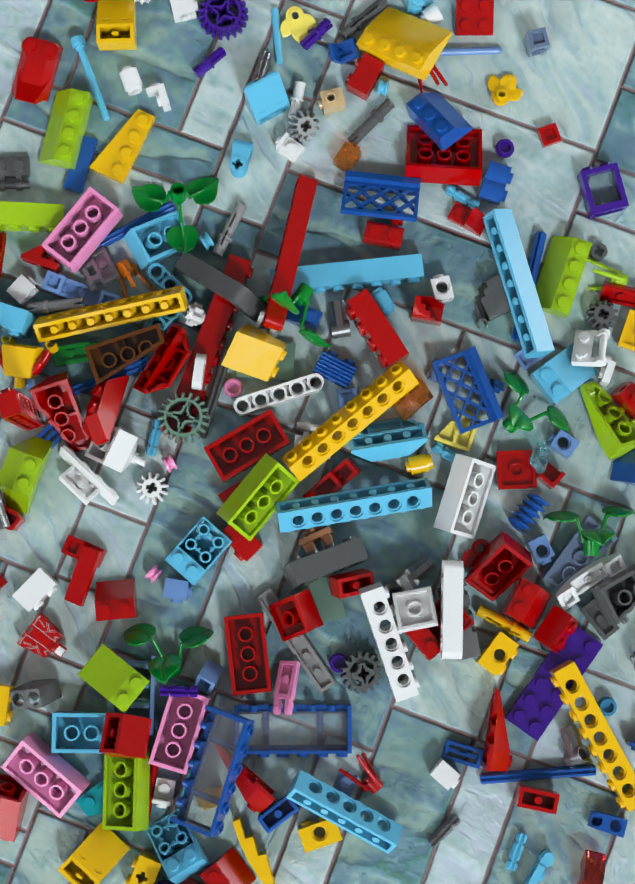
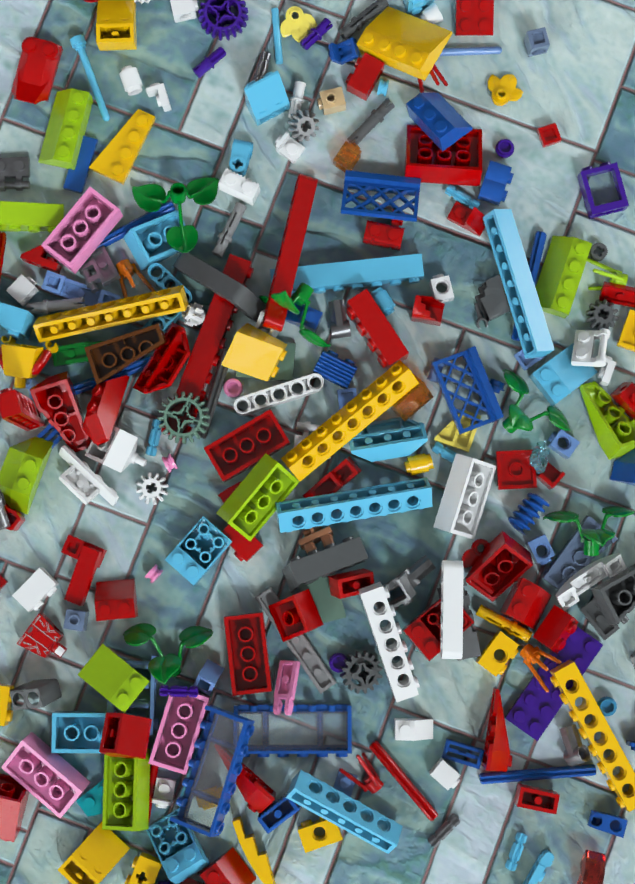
medium blue brick [162,578,193,604] -> none
white beam [191,353,207,390] -> none
medium azure bush [198,232,215,250] -> none
white tile [392,586,438,633] -> none
none -> sand blue brick [63,609,89,631]
none -> white brick [218,168,260,206]
none -> red axle [369,740,438,821]
none -> white slope [394,718,433,741]
none -> orange plant [520,644,561,692]

